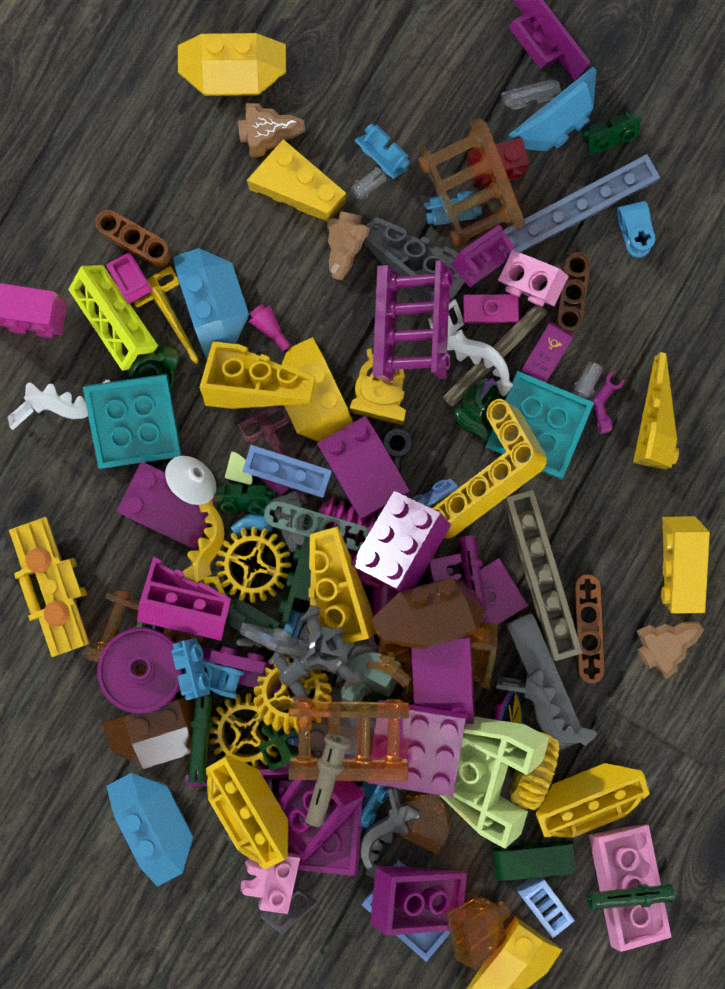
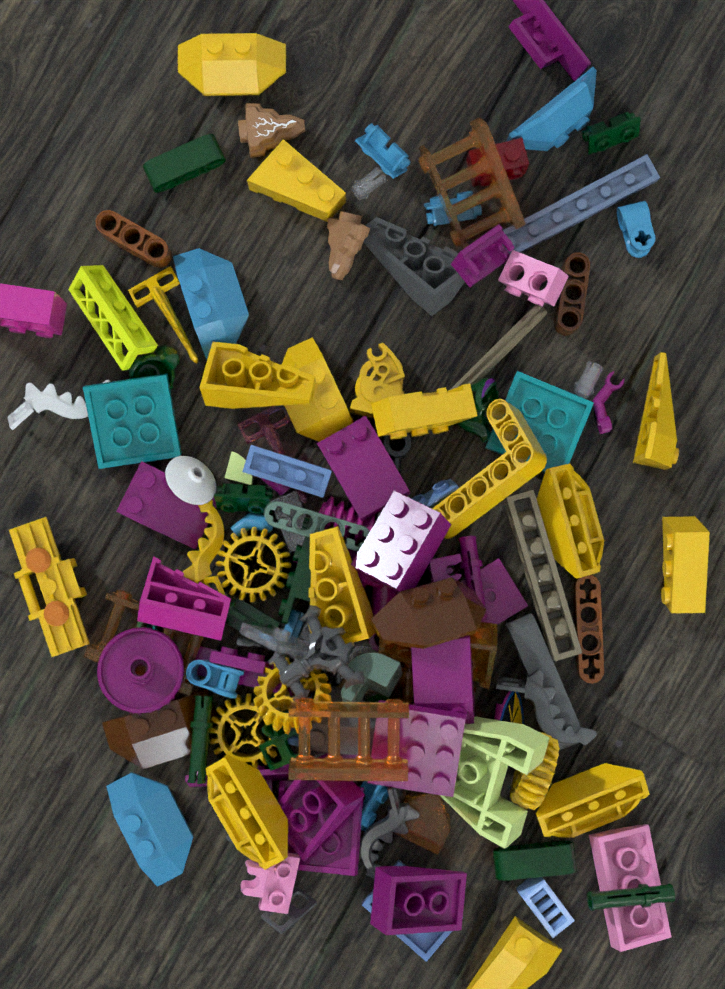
dark pink tile [106,252,152,304] -> none
dark azure hinge [171,638,210,700] -> none
dark pink cone [248,304,291,352] -> none
dark tan pin [305,733,351,827] -> none
clear orange bar [367,652,412,688] -> none
magenta fence [372,261,453,382] -> none
white piece [428,299,513,396] -> none
clear orange torso [446,897,511,970] -> none
dark pink plate [462,294,519,324] -> none
clear plate [500,79,561,110] -> none
magenta tile [522,322,574,383] -> none
medium nougat rock [637,621,704,679] -> none
none -> dark green beam [143,134,226,193]
none -> yellow wedge [371,383,477,440]
none -> yellow wedge [536,464,604,579]

